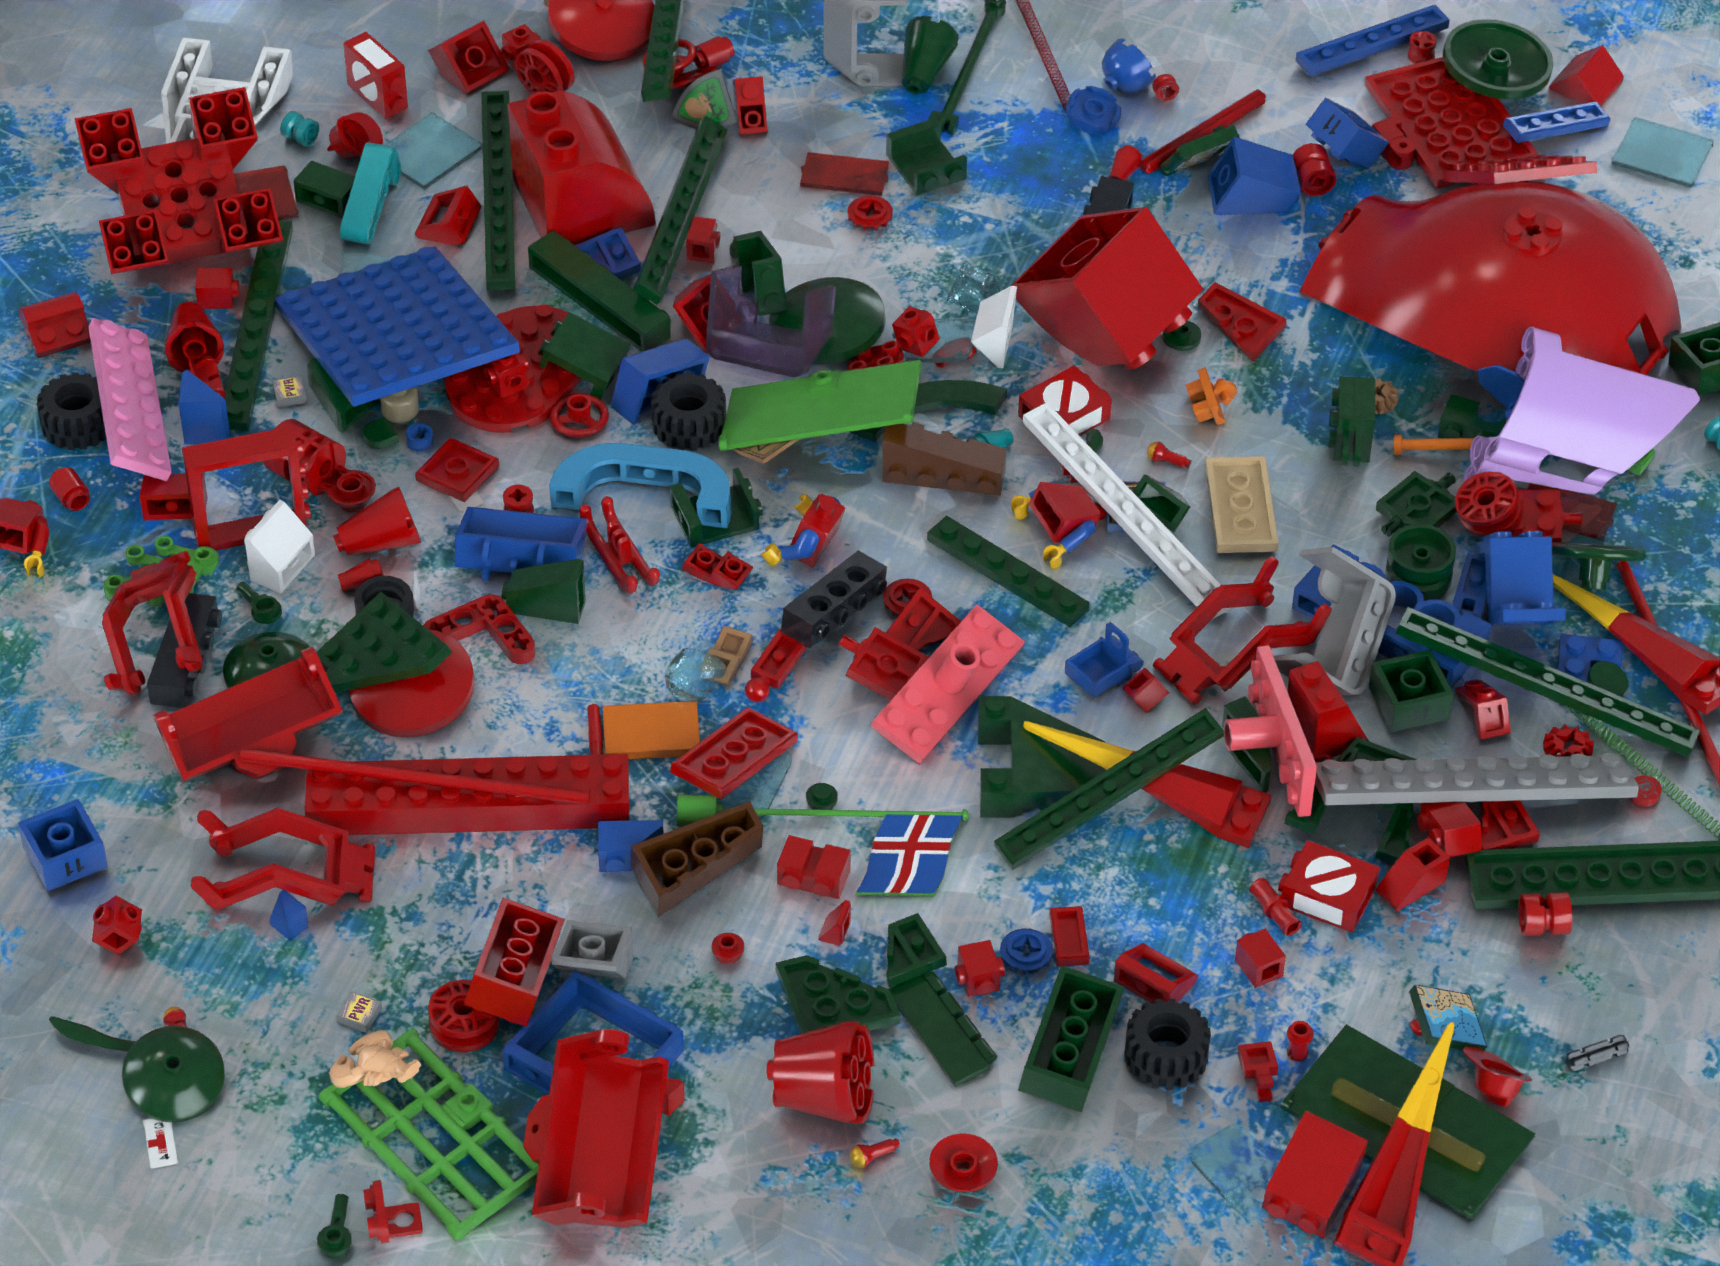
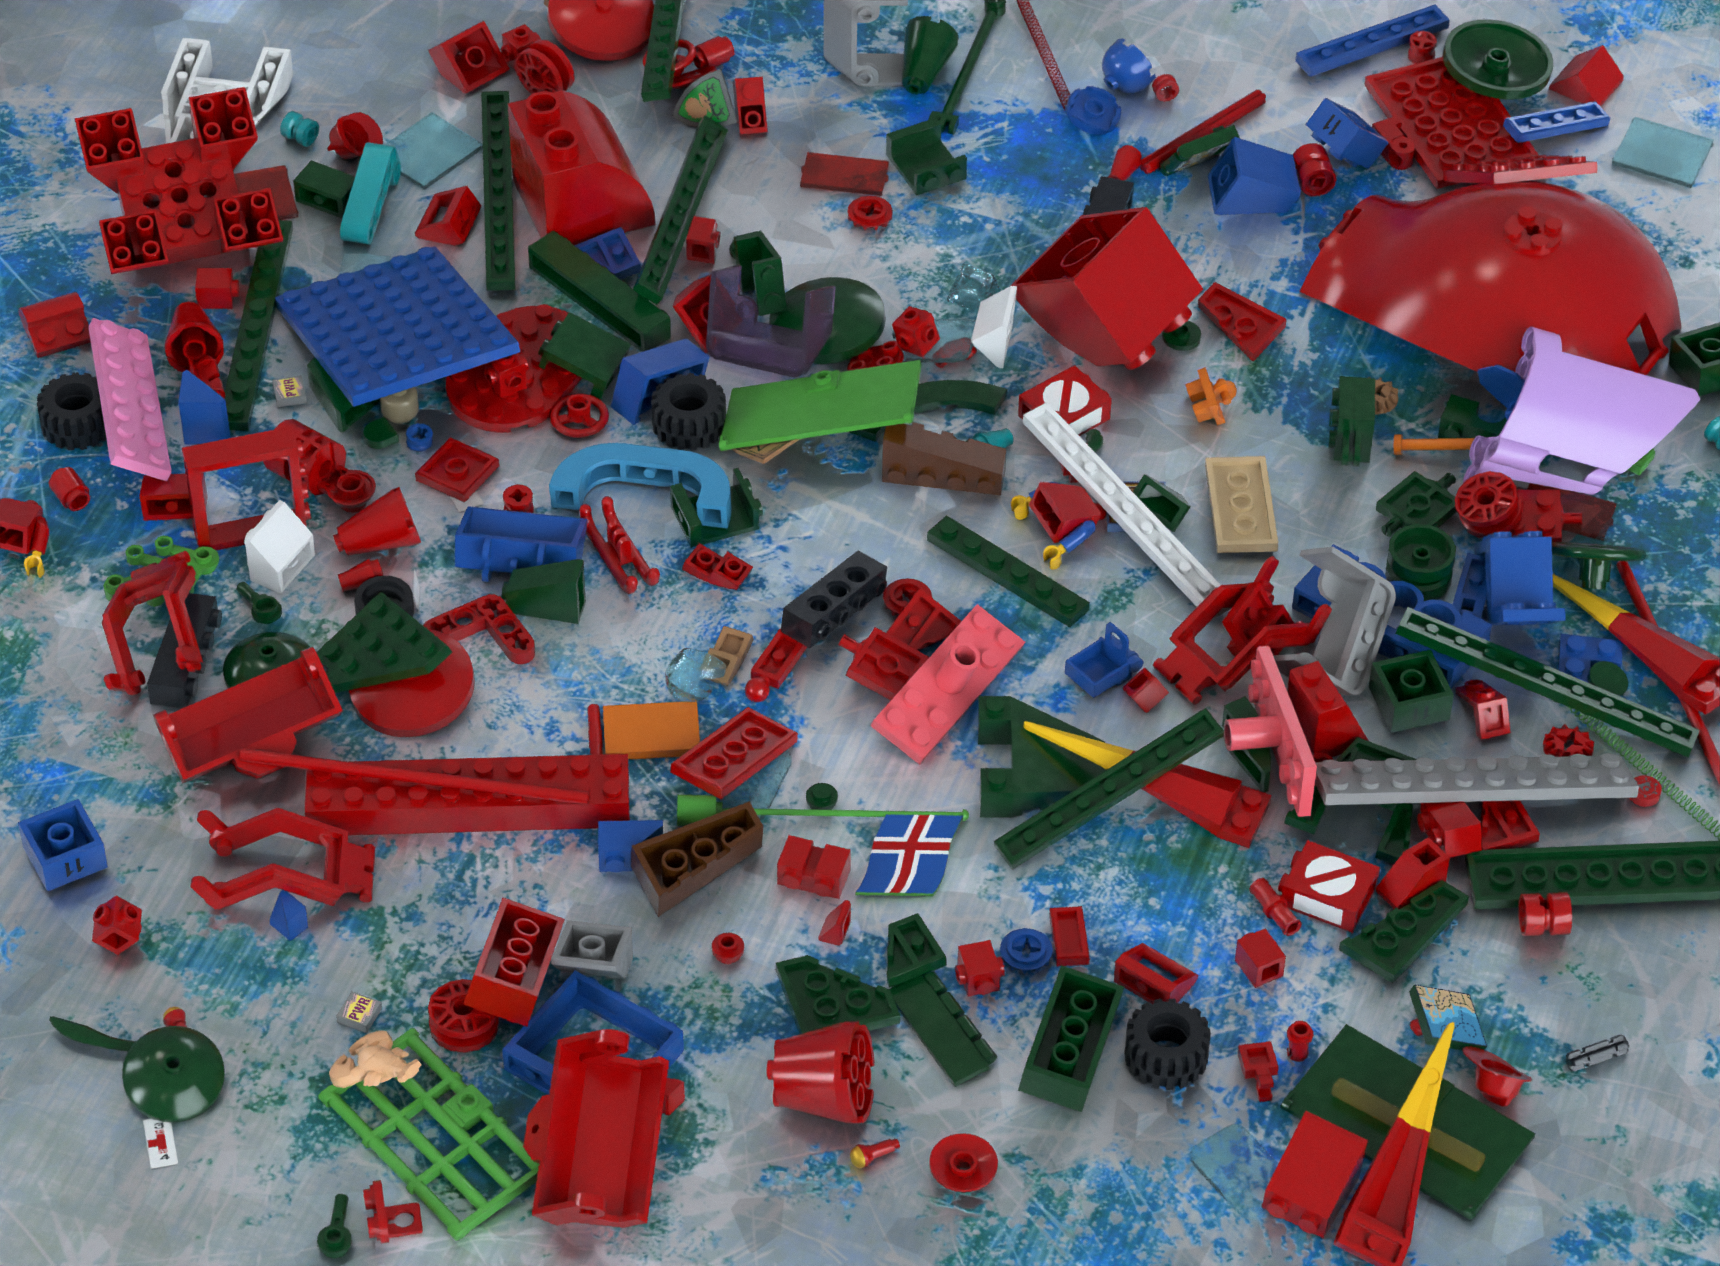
red brick [343,31,408,119] -> none
torso [761,494,846,568] -> none
red piece [1147,442,1192,468] -> none
none -> red brick [1222,582,1294,657]
none -> dark green wing [1339,880,1469,984]

